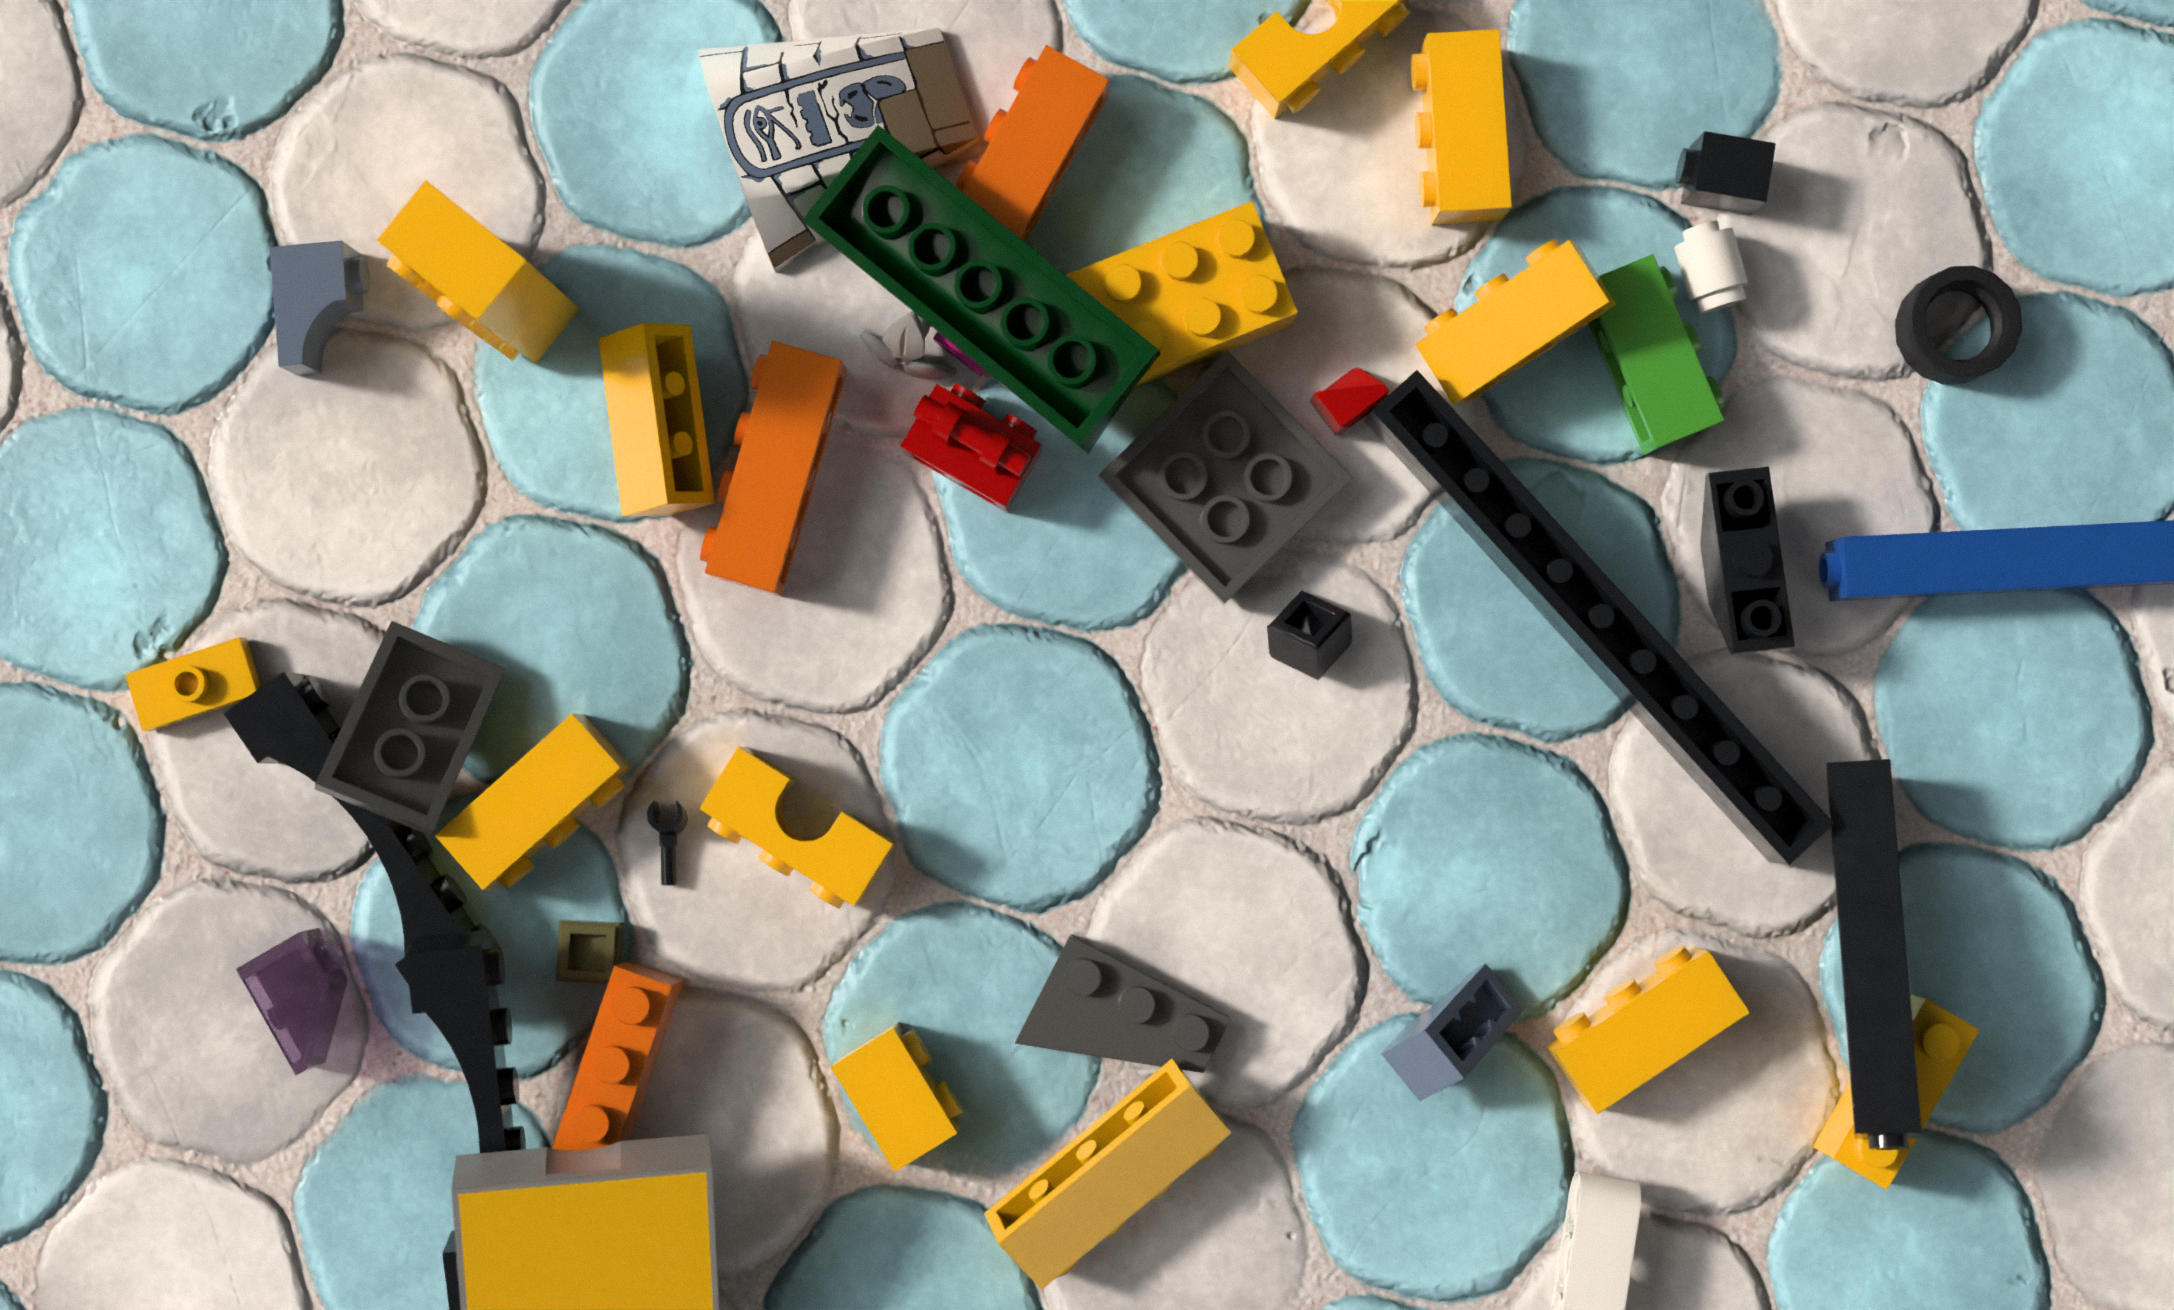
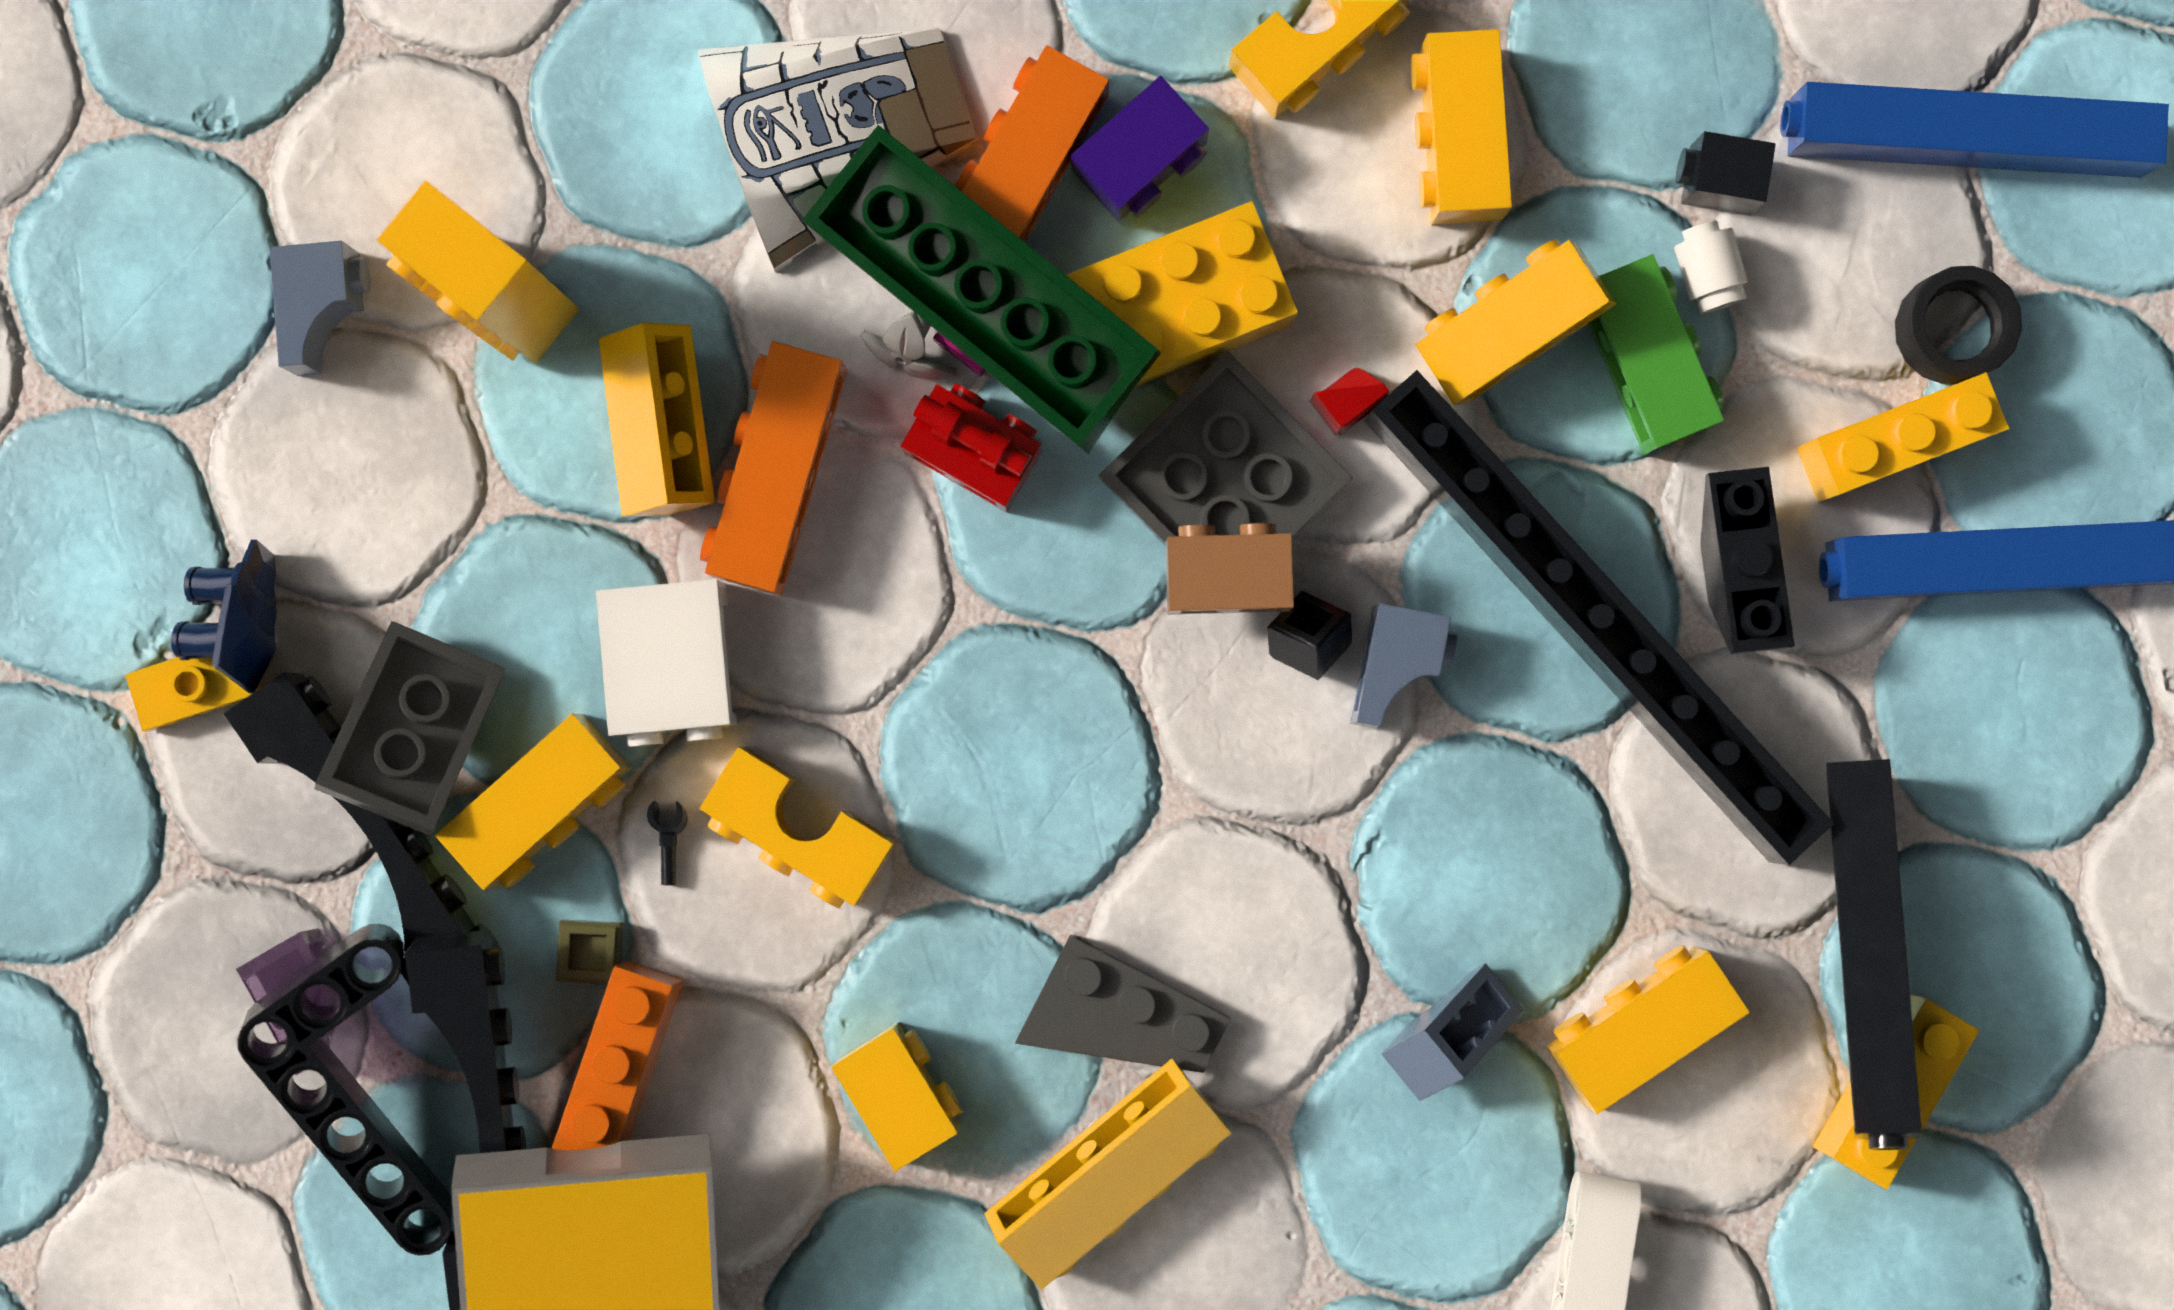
none -> dark blue connector [171,539,277,693]
none -> black beam [237,924,453,1256]
none -> white panel [596,579,737,747]
none -> dark purple brick [1071,75,1209,222]
none -> medium nougat brick [1165,523,1294,615]
none -> sand blue arch [1350,603,1457,728]
none -> blue brick [1780,82,2169,178]
none -> yellow arch [1796,372,2009,502]

